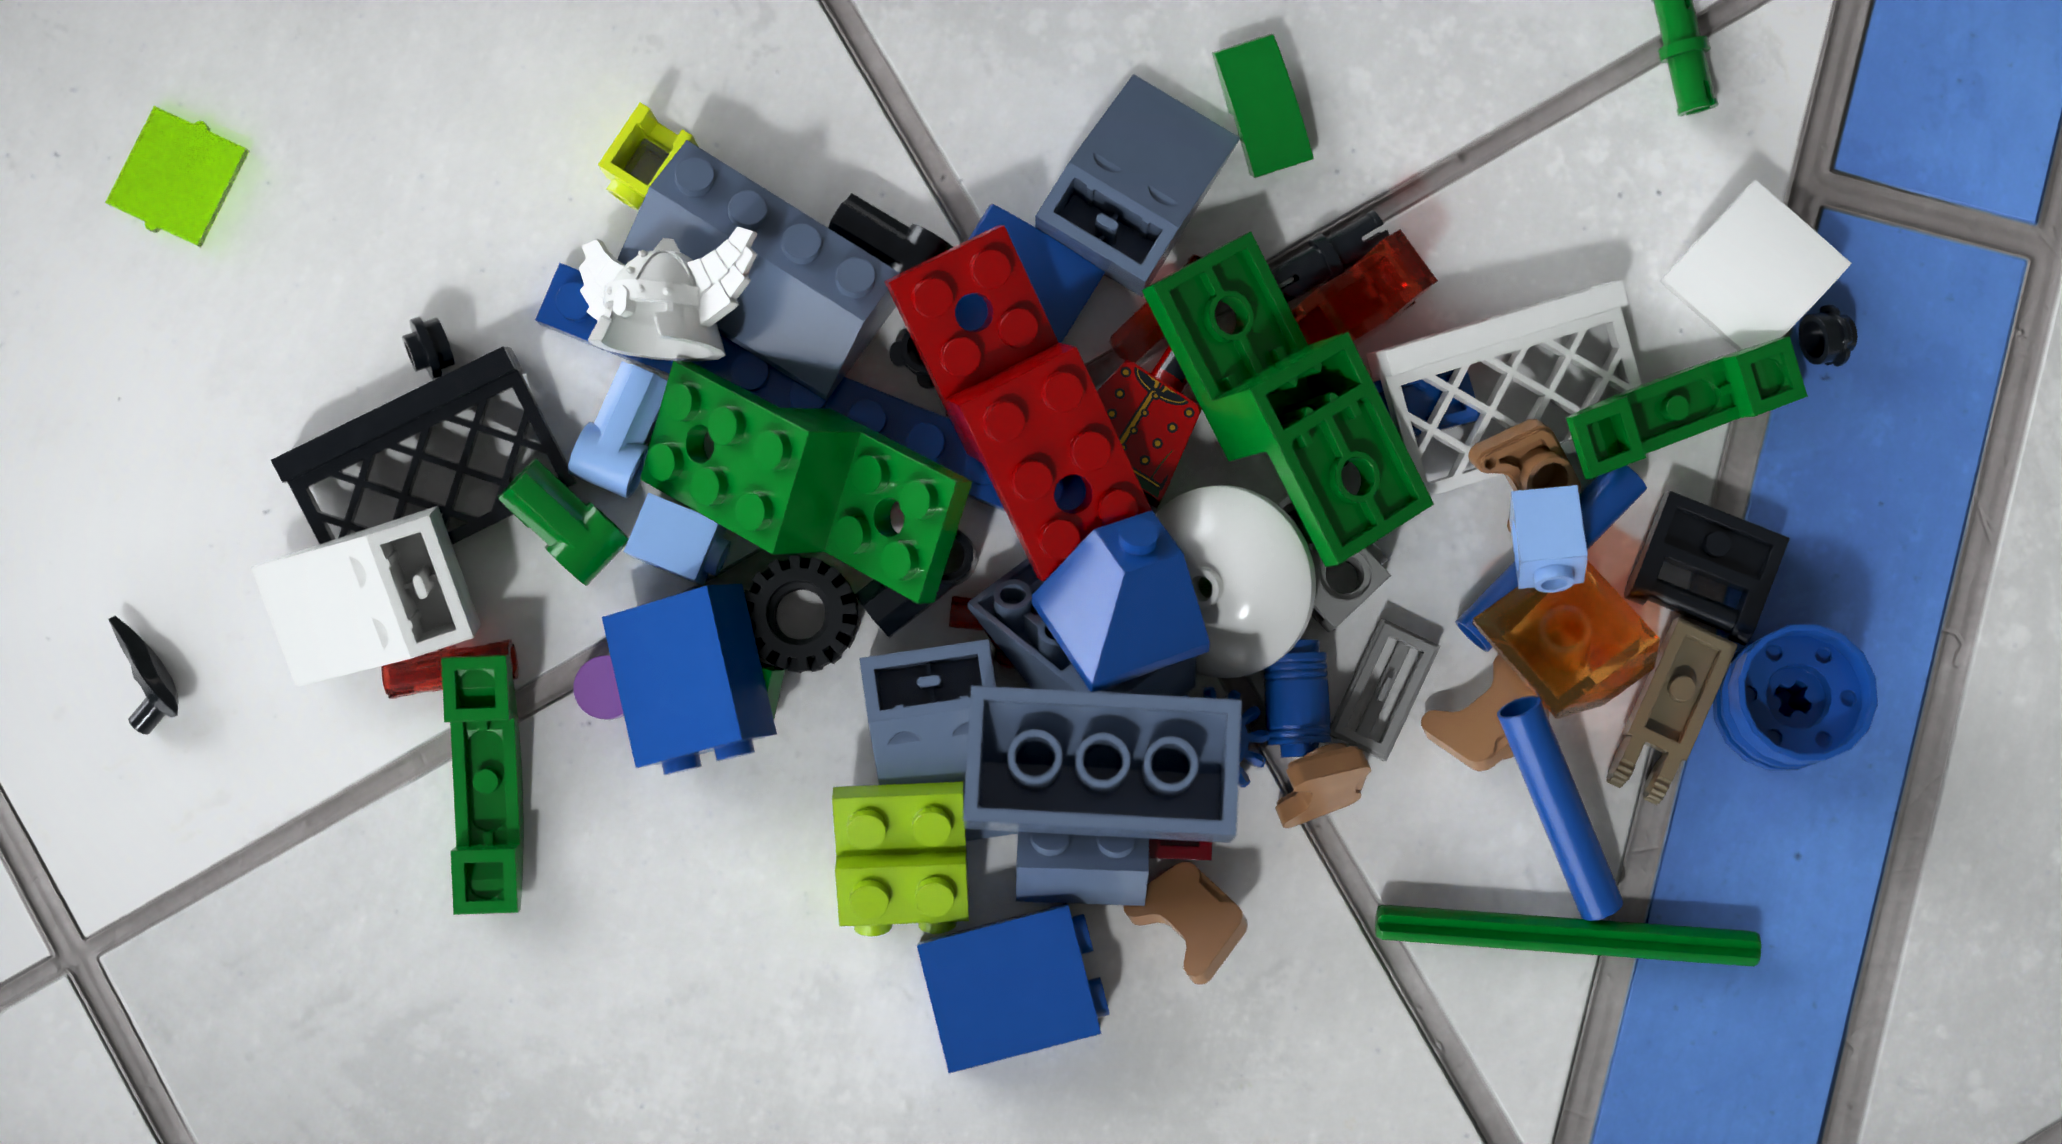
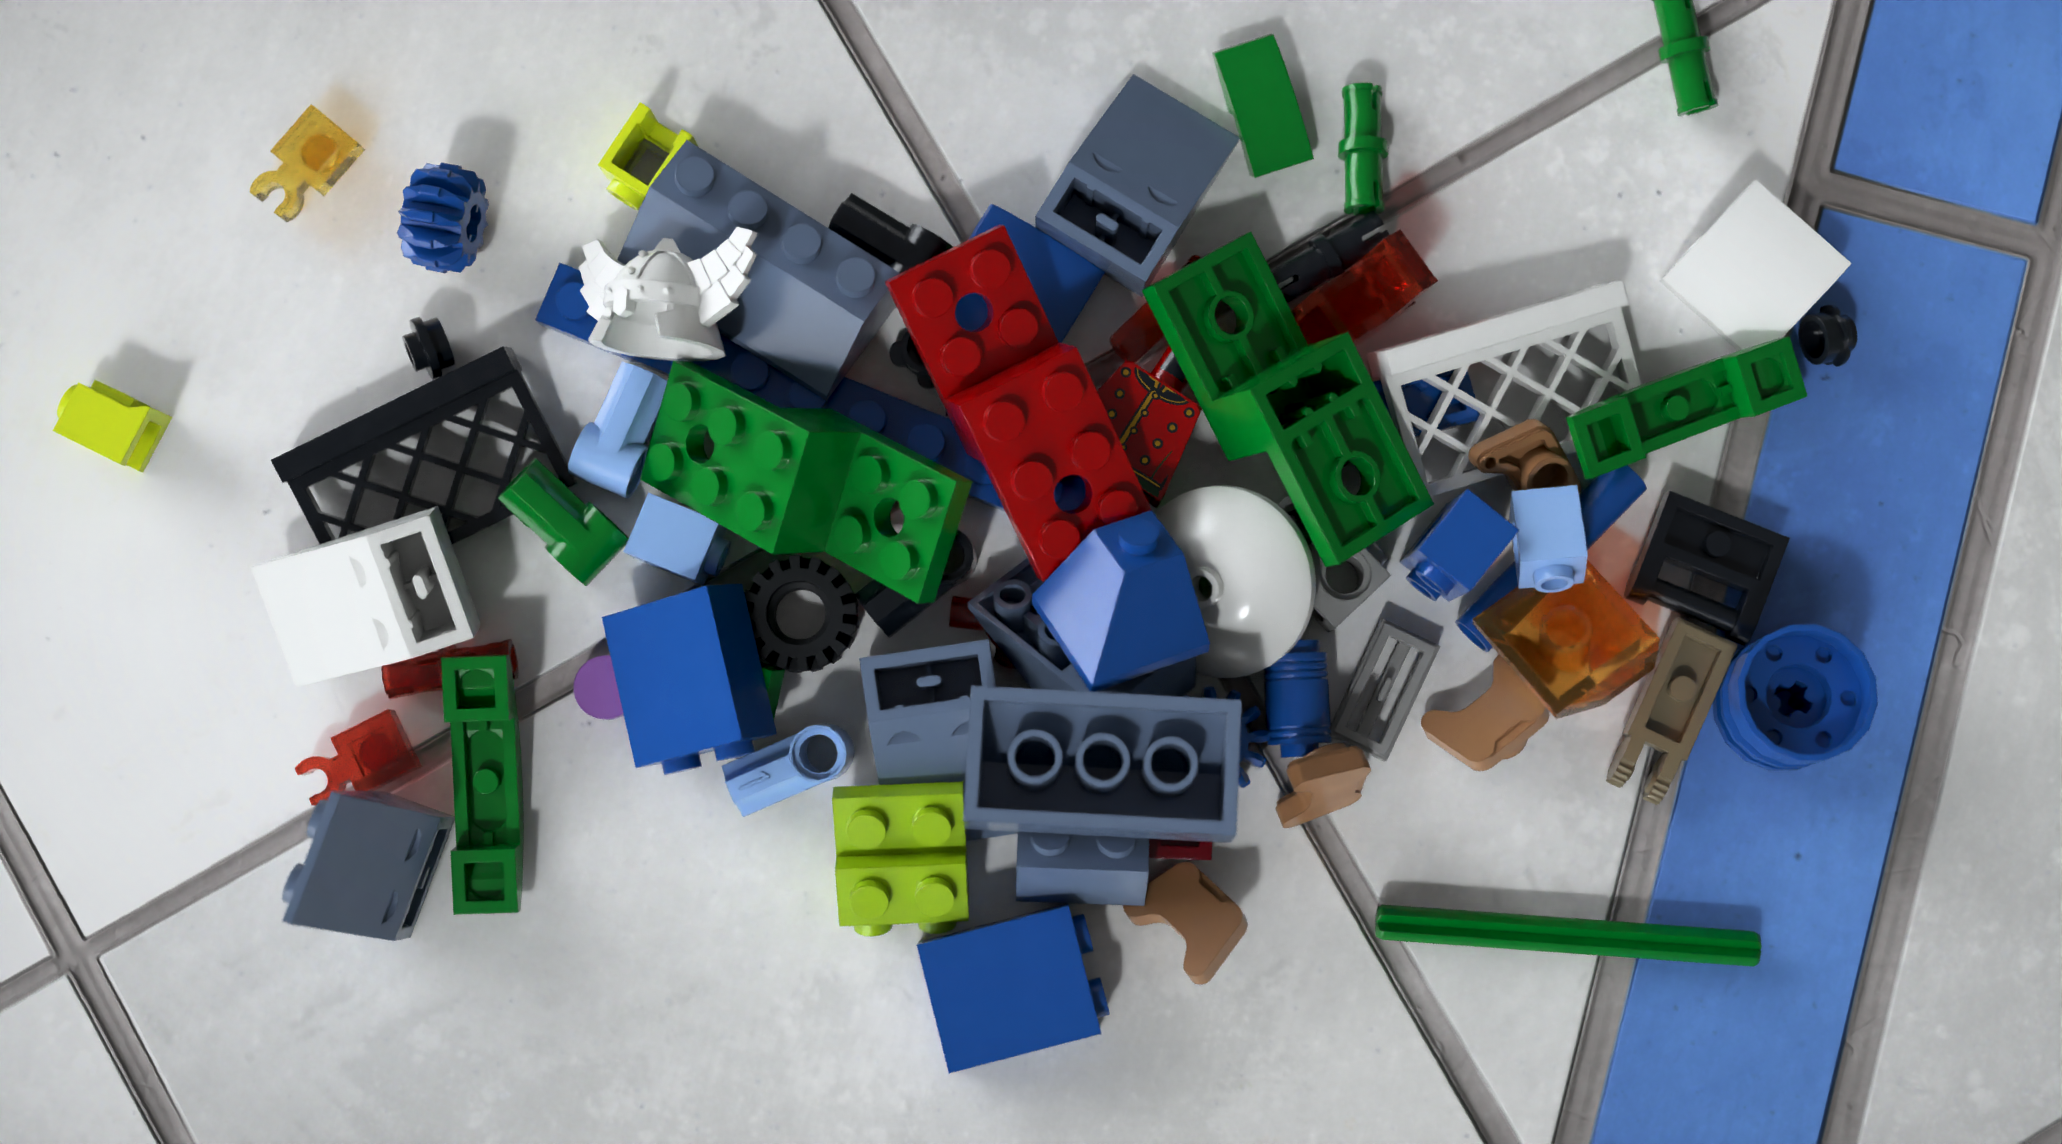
clear neon green piece [105,106,250,248] -> none
black bar [108,616,178,735] -> none
blue piece [1497,696,1624,921] -> none
none -> neon yellow window [53,380,172,473]
none -> clear yellow plate [249,104,365,223]
none -> sand blue slope [282,791,455,941]
none -> clear red plate [295,709,422,805]
none -> blue gear [397,162,489,273]
none -> light blue piece [722,723,855,817]
none -> green pin [1338,83,1388,216]
none -> blue brick [1400,489,1519,602]

